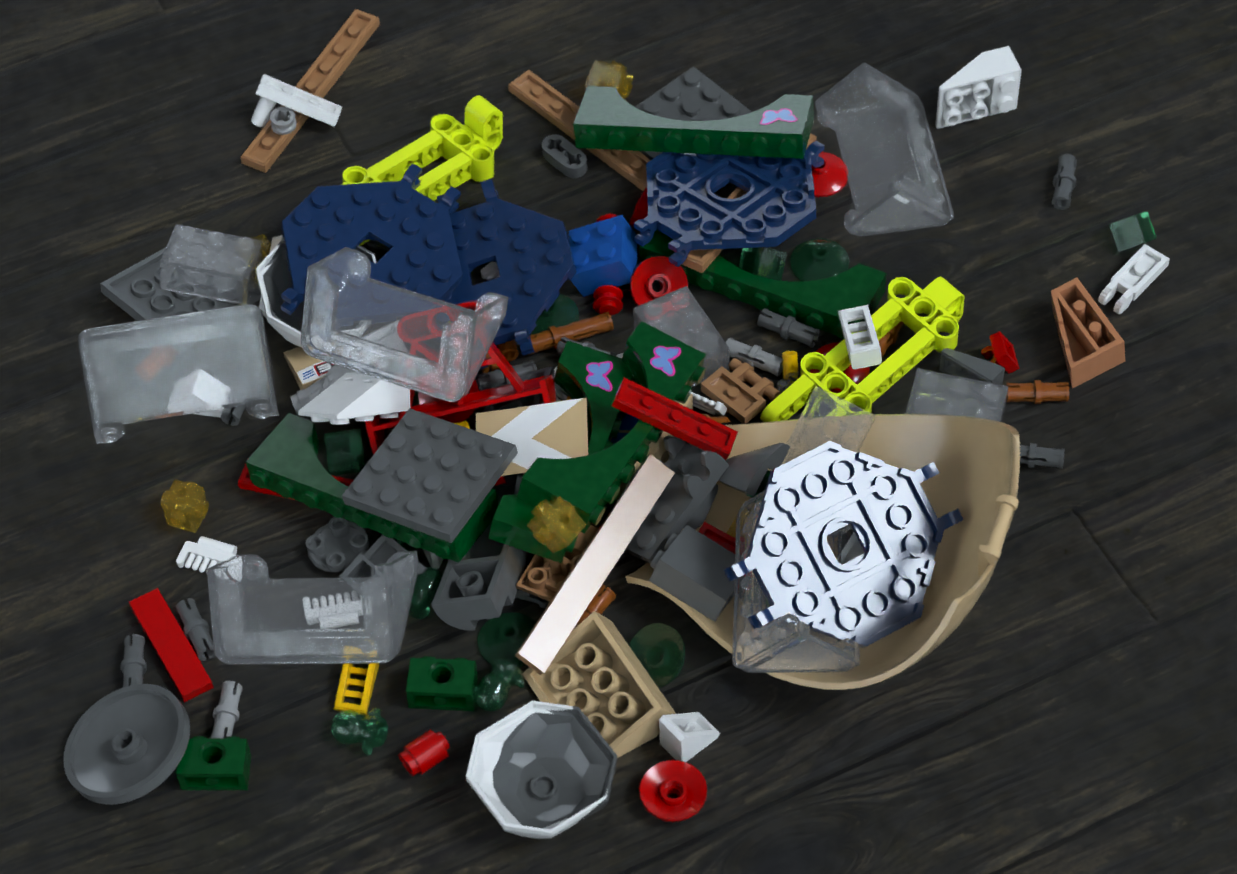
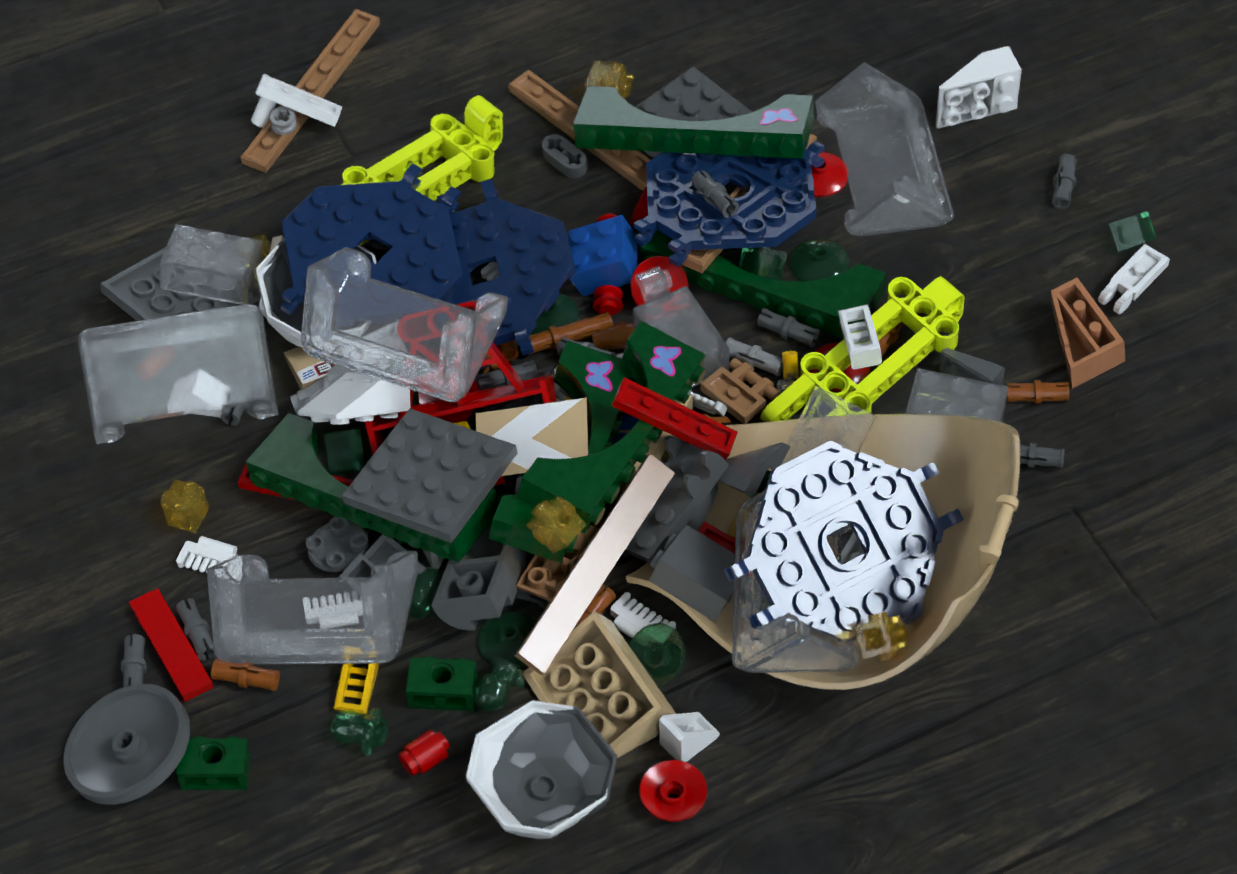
light grey pin [210,681,243,739] -> none
red tile [981,331,1020,374] -> none
none -> dark orange pin [211,659,280,691]
none -> reddish brown cone [592,320,635,350]
none -> white piece [611,592,676,646]
none -> clear plate [635,266,673,304]
none -> dark grey pin [691,170,739,218]
none -> clear yellow brick [855,611,908,662]

